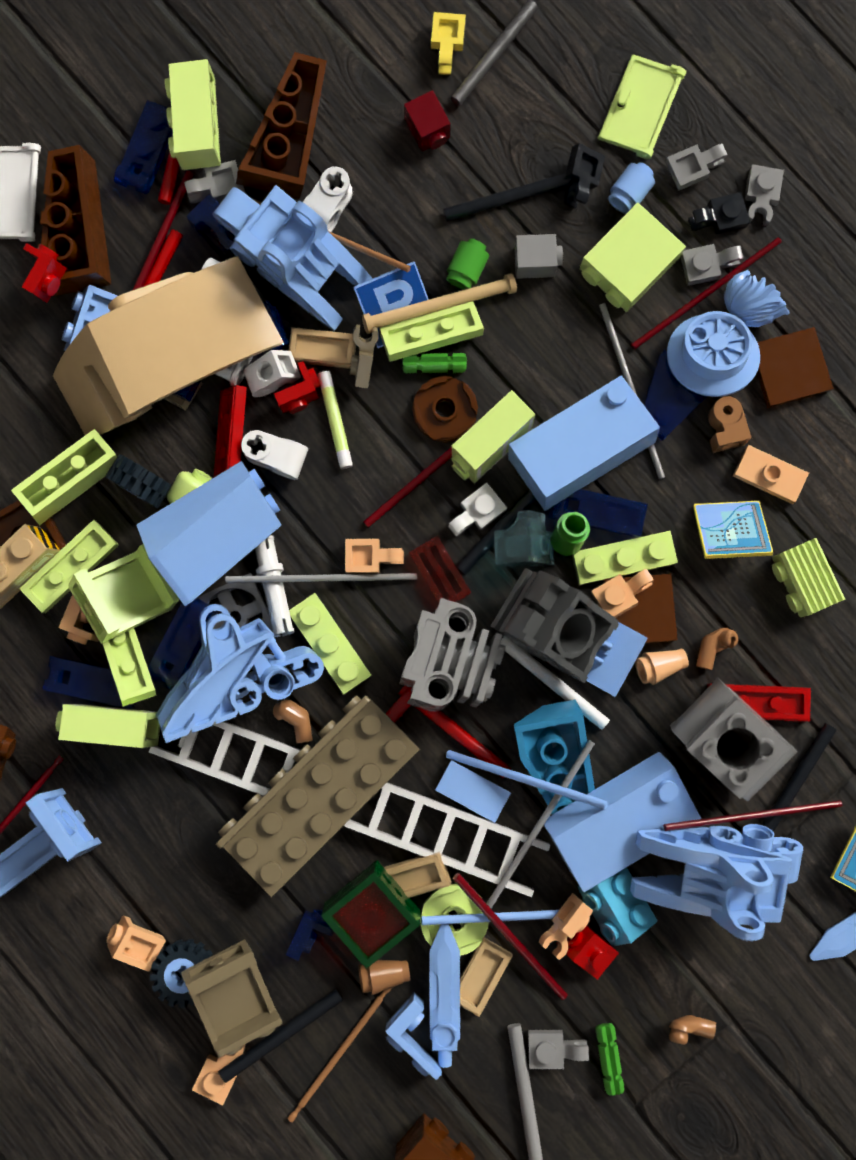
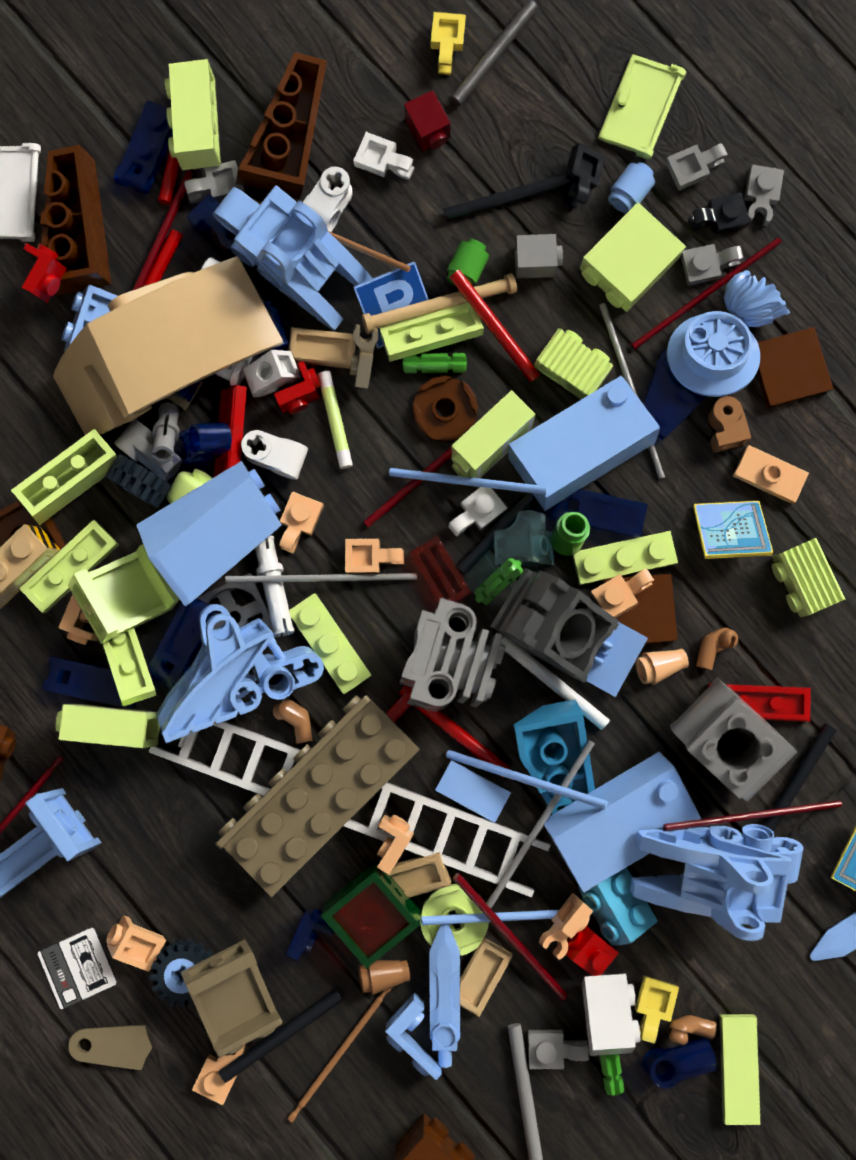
none -> sticker [38,928,116,1009]
none -> dark tan piece [68,1025,152,1070]
none -> light grey piece [113,419,184,482]
none -> light grey pin [152,402,180,463]
none -> clear blue piece [179,422,232,468]
none -> light nougat plate [279,491,324,554]
none -> white plate [353,132,414,180]
none -> light nougat bracket [377,815,414,875]
none -> light blue axle [389,468,549,495]
none -> red bar [449,269,540,383]
none -> bright green axle [474,558,523,605]
none -> yellowish green brick [534,328,613,400]
none -> white brick [582,974,640,1056]
none -> light yellow plate [635,975,679,1043]
none -> clear blue piece [642,1038,717,1089]
none -> yellowish green tile [719,1014,760,1125]

